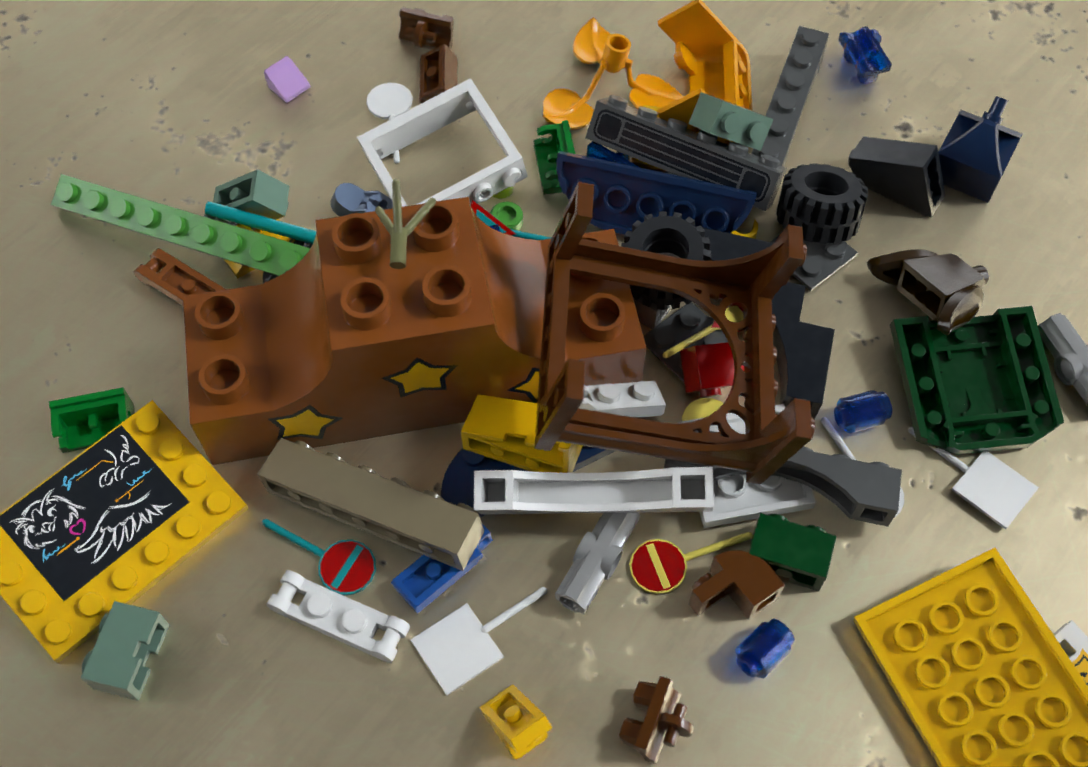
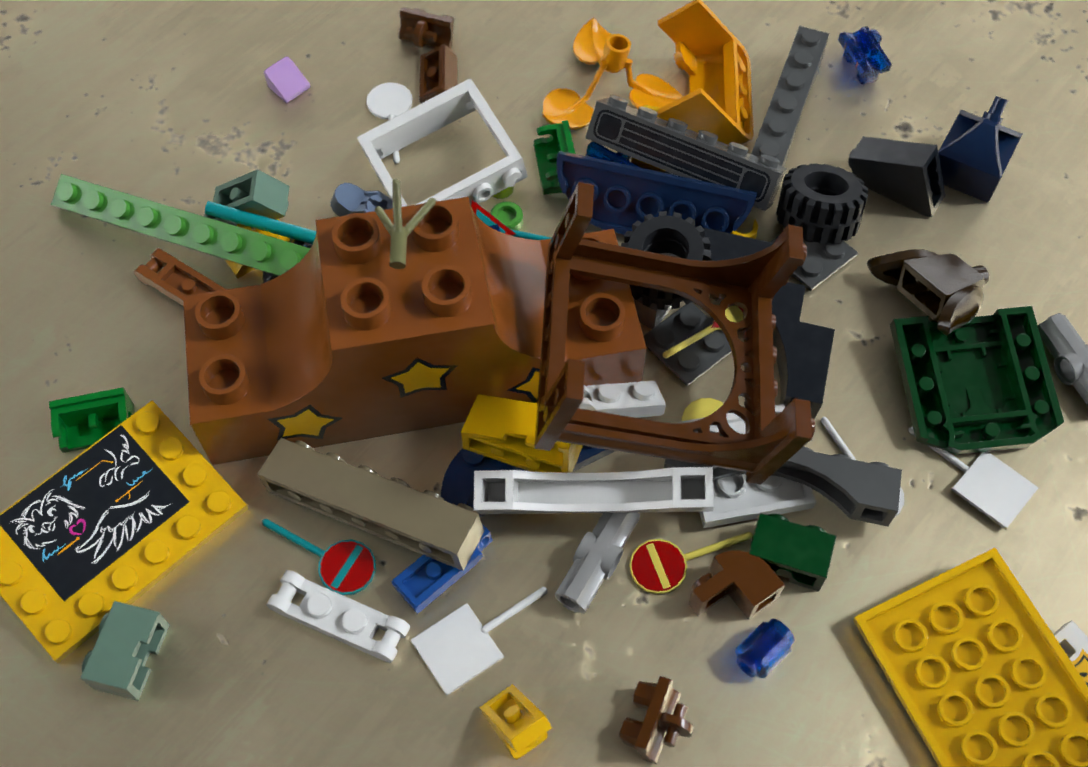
red slope [680,341,744,398] -> none
sand green brick [689,92,773,151] -> none
clear blue brick [834,390,892,433] -> none

